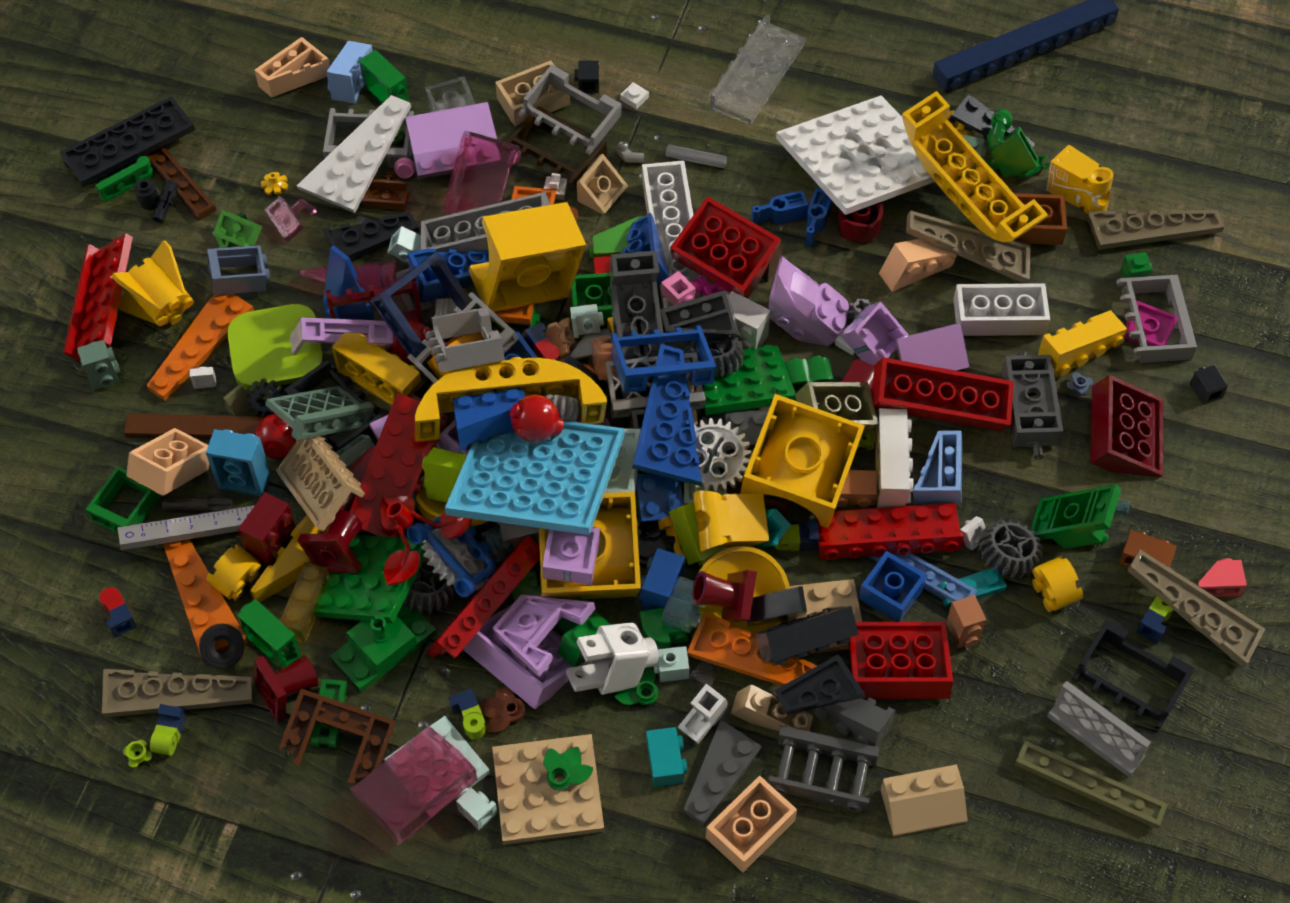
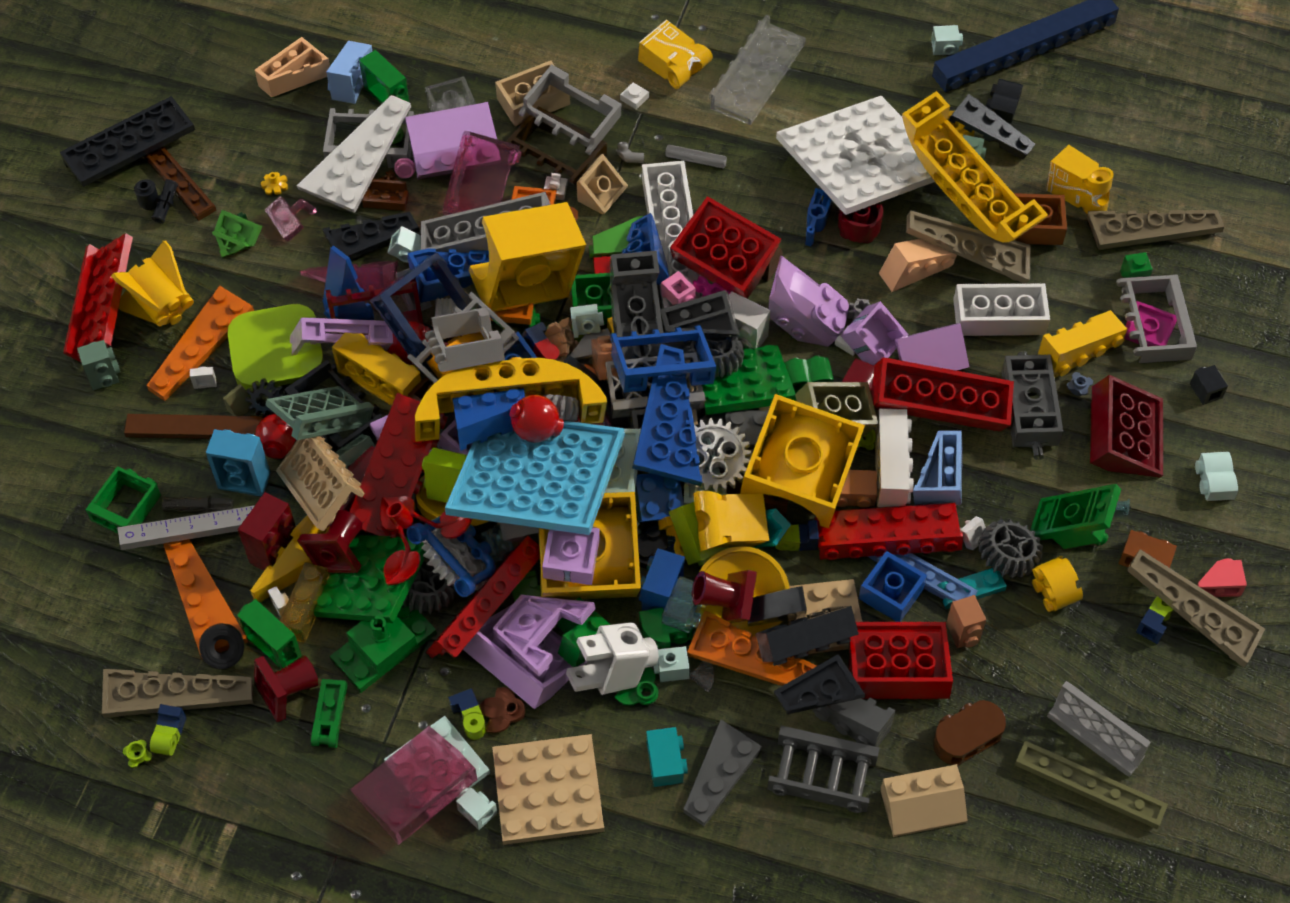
green plate [96,156,154,203] -> none
leg [99,587,137,638] -> none
light nougat brick [126,428,209,496] -> none
yellow brick [206,544,261,601] -> none
sand blue window [207,245,270,295] -> none
reddish brown wedge [279,689,396,784] -> none
green plate [543,747,593,791] -> none
black brick [574,60,599,93] -> none
white brick [678,684,728,744] -> none
light nougat brick [706,776,797,873] -> none
tan slope [731,684,813,732] -> none
blue piece [751,190,809,225] -> none
green torso [986,109,1050,179] -> none
black hinge [1072,619,1195,729] -> none
none -> white plate [268,586,291,620]
none -> yellow piece [638,19,713,89]
none -> light aqua brick [931,25,963,55]
none -> reddish brown brick [933,700,1006,766]
none -> black brick [986,79,1023,123]
none -> light aqua brick [1195,452,1238,501]

